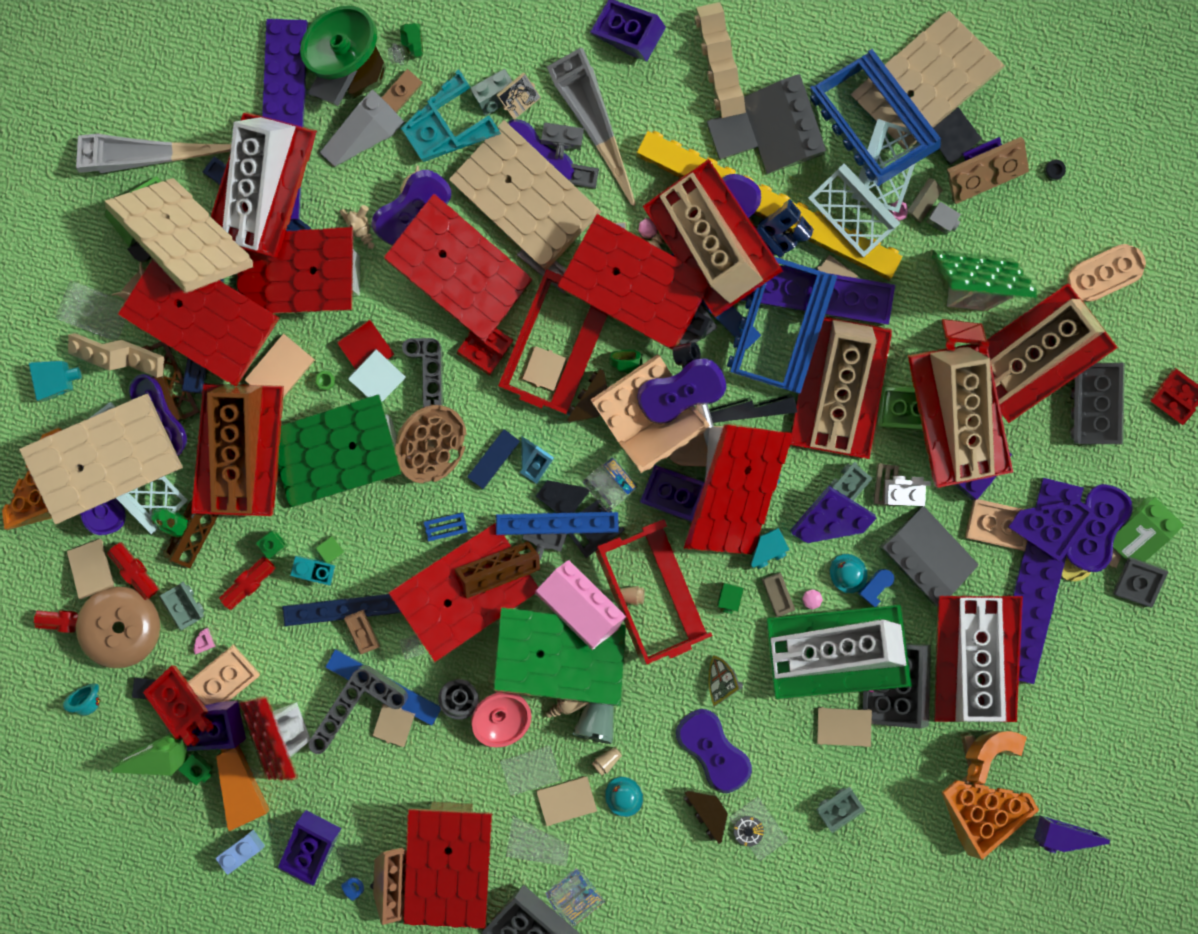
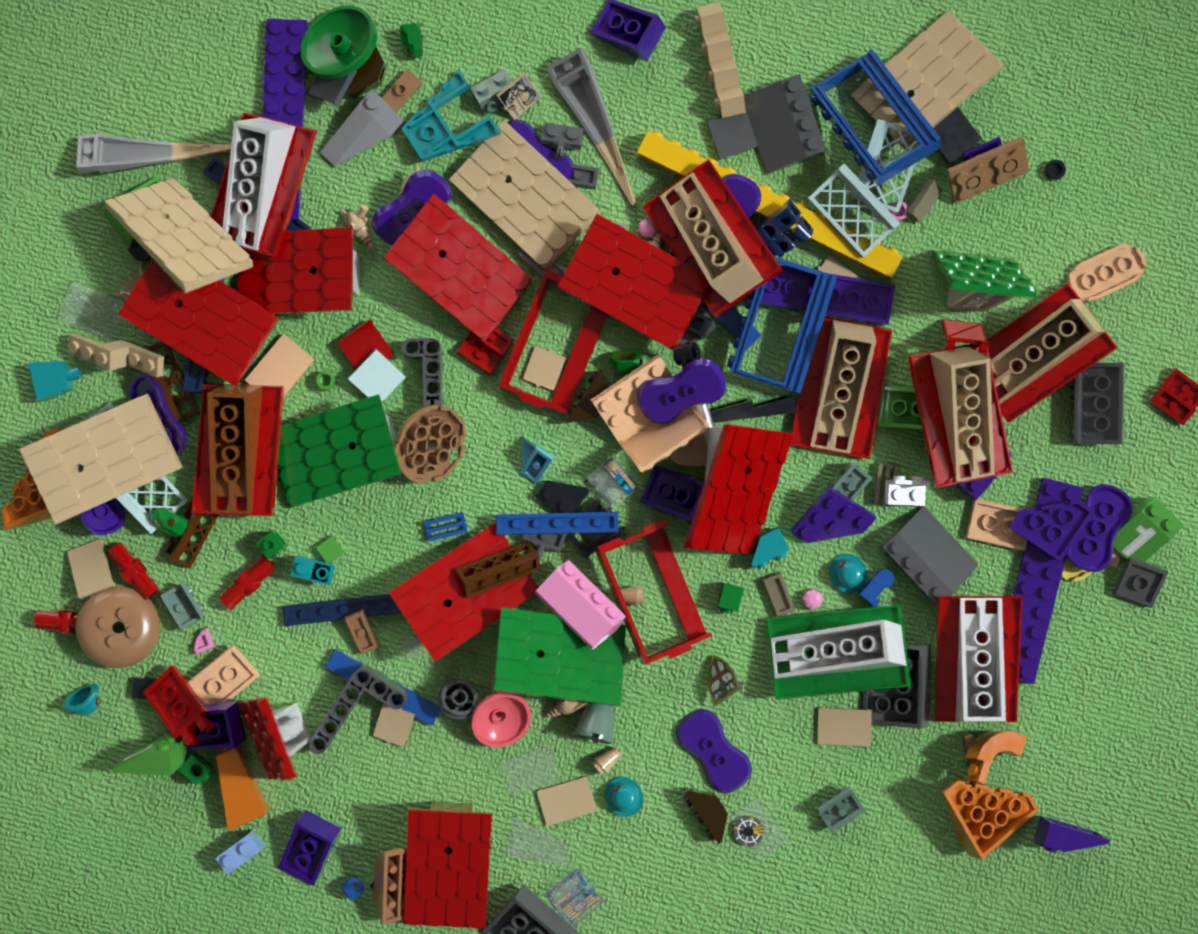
clear plate [388,43,405,65] -> none
dark blue tile [468,429,520,489] -> none
light grey brick [926,202,961,235] -> none

